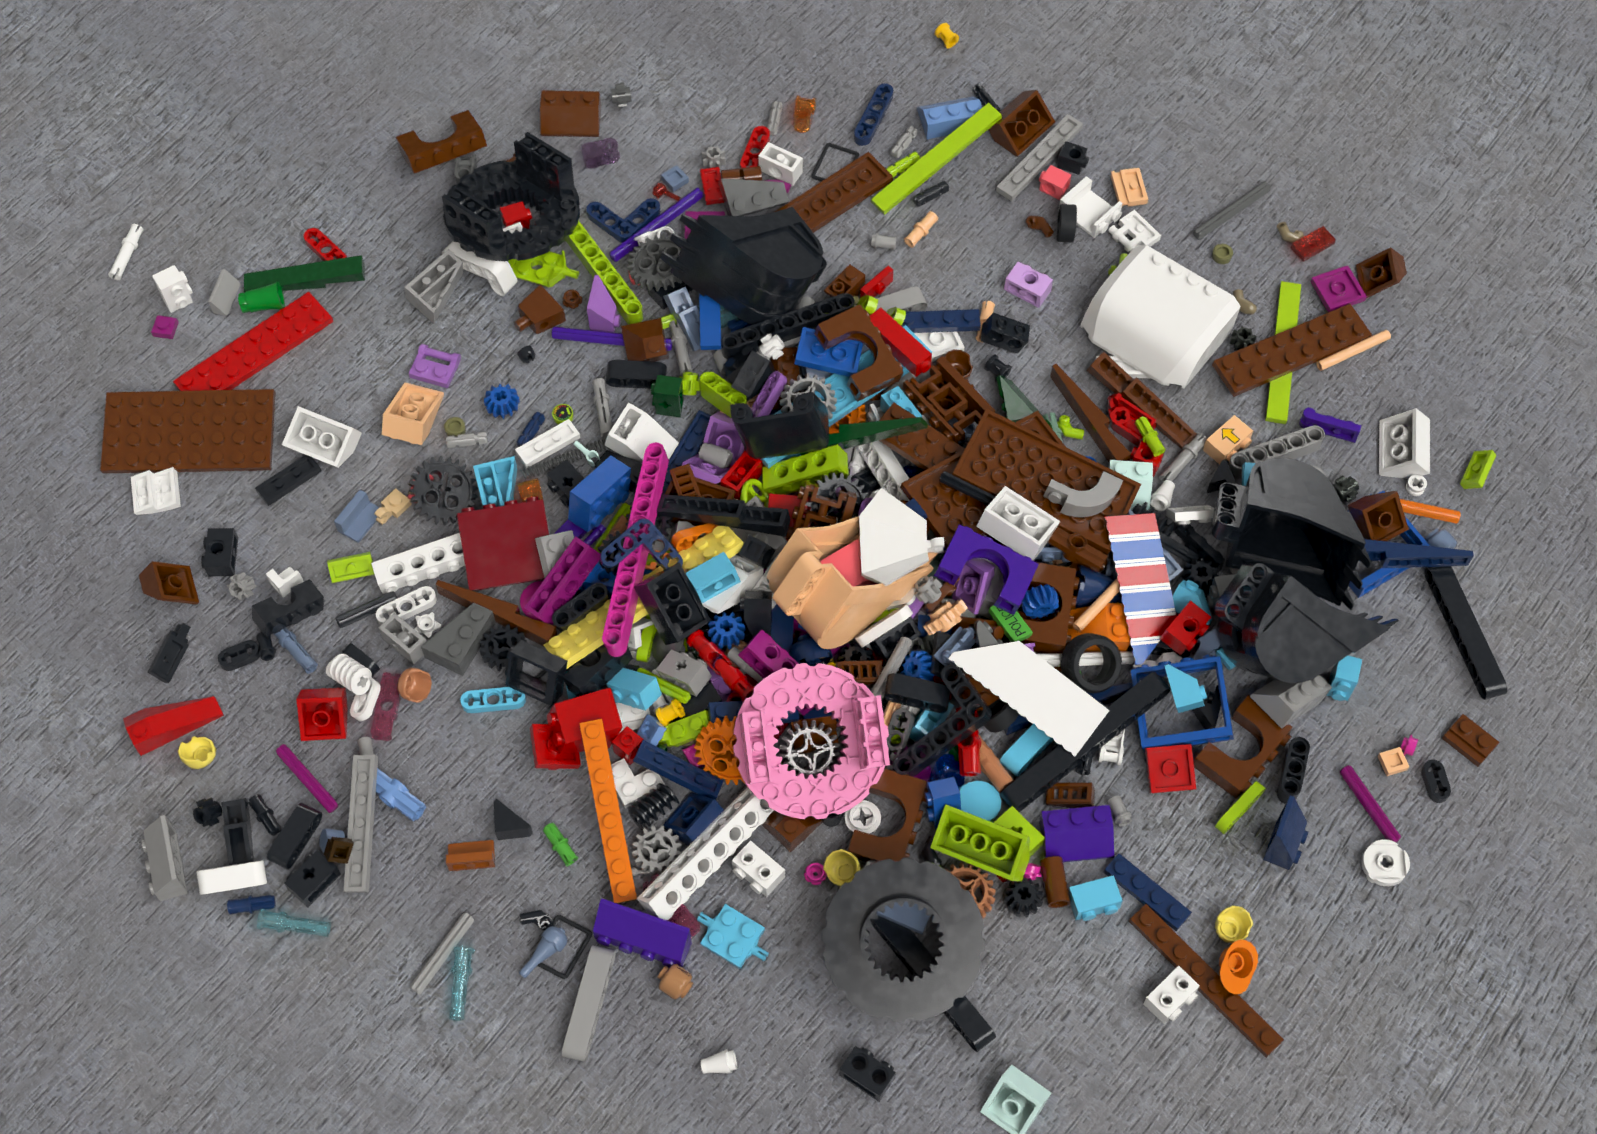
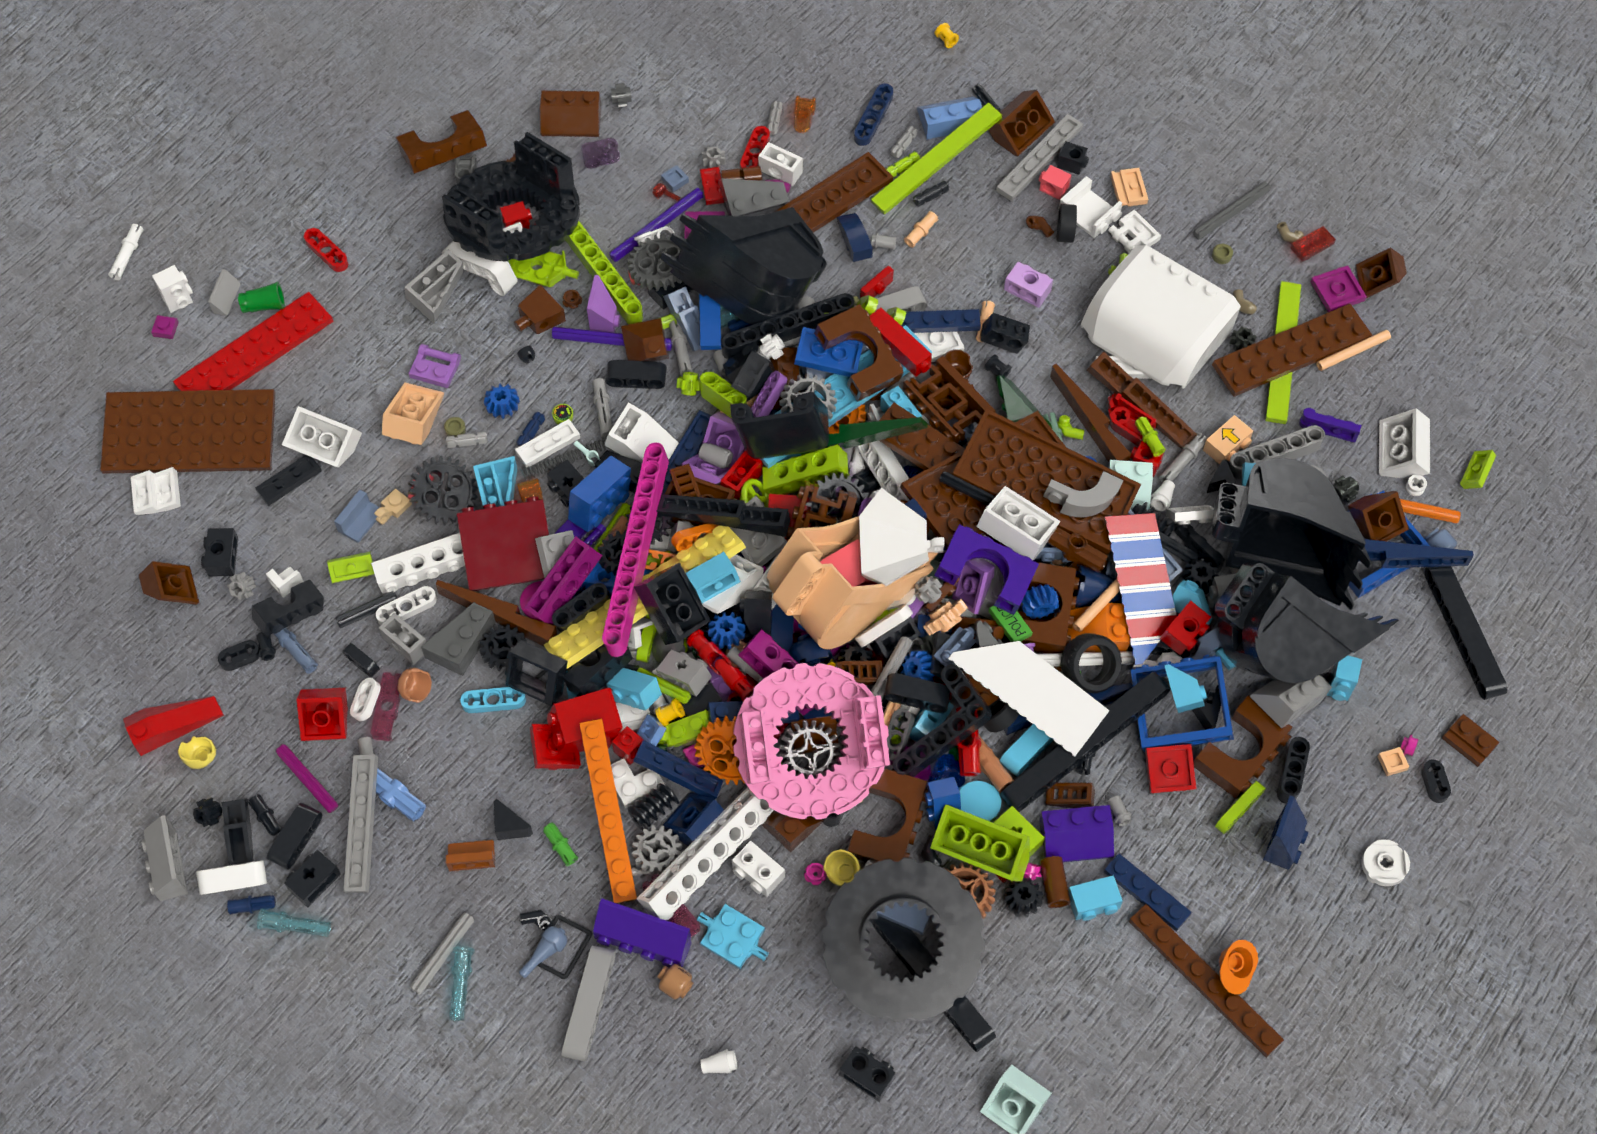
black hinge [148,623,191,683] -> none
dark green slope [244,255,365,293] -> none
dark brown leg [319,828,354,864] -> none
white piece [326,654,372,695] -> none
white plate [414,612,441,639] -> none
dark blue beam [586,198,661,243] -> none
dark blue beam [600,519,683,570] -> none
dark green brick [651,375,684,417] -> none
black brick [739,535,775,569] -> none
black piece [811,143,859,182] -> none
reddish brown slope [824,264,866,297] -> none
white gear [845,800,881,834] -> none
white piece [1098,729,1125,766] -> none
white brick [1143,966,1200,1024] -> none
light yellow hair [1215,905,1253,943] -> none
magenta axle [1340,765,1401,843] -> none
none -> dark blue slope [837,213,873,262]

